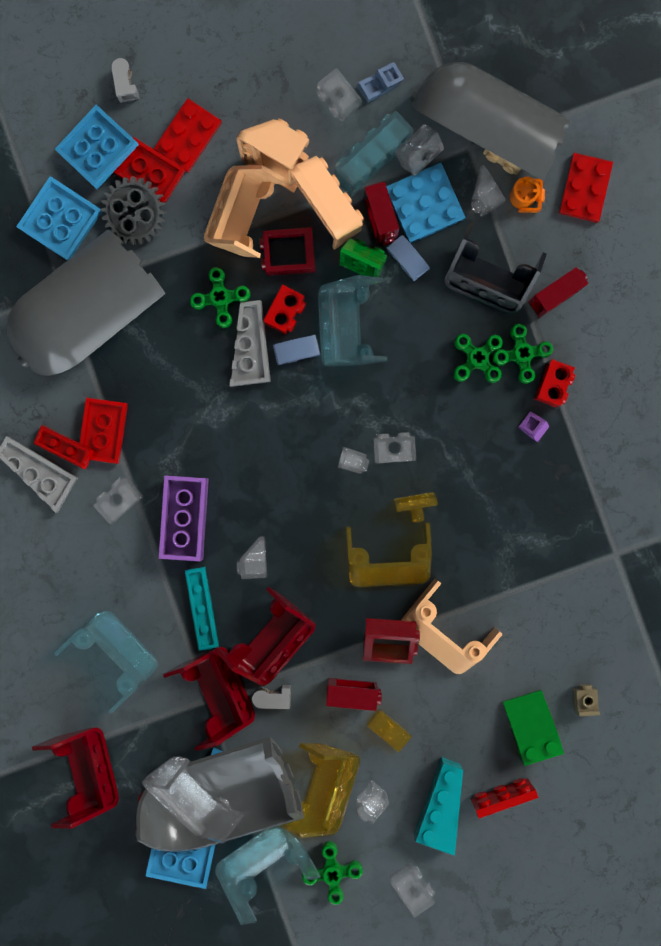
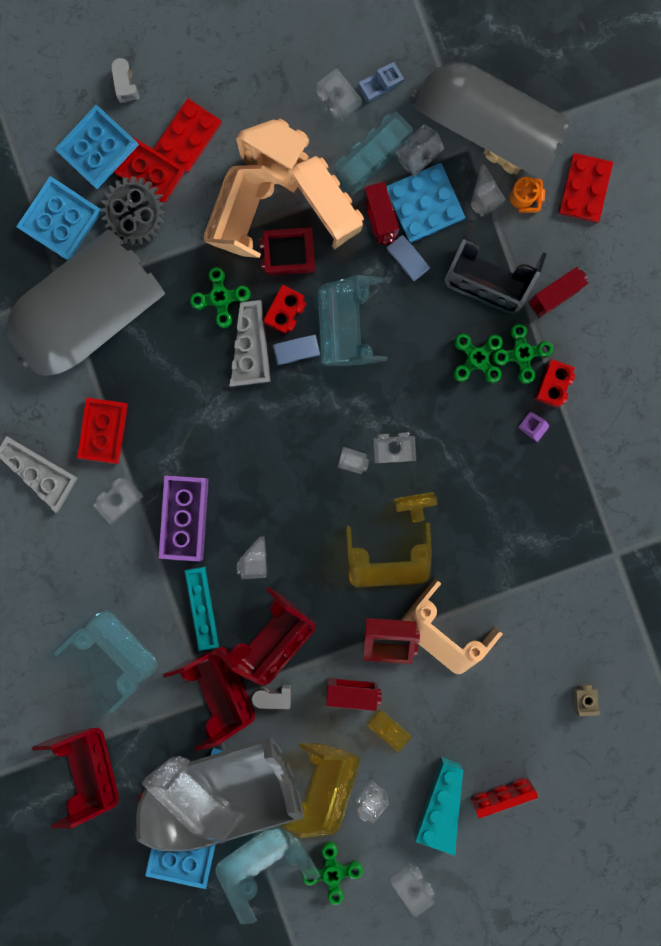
red tile [33,425,94,469] -> none
green slope [340,239,387,282] -> none
green slope [502,690,564,766] -> none

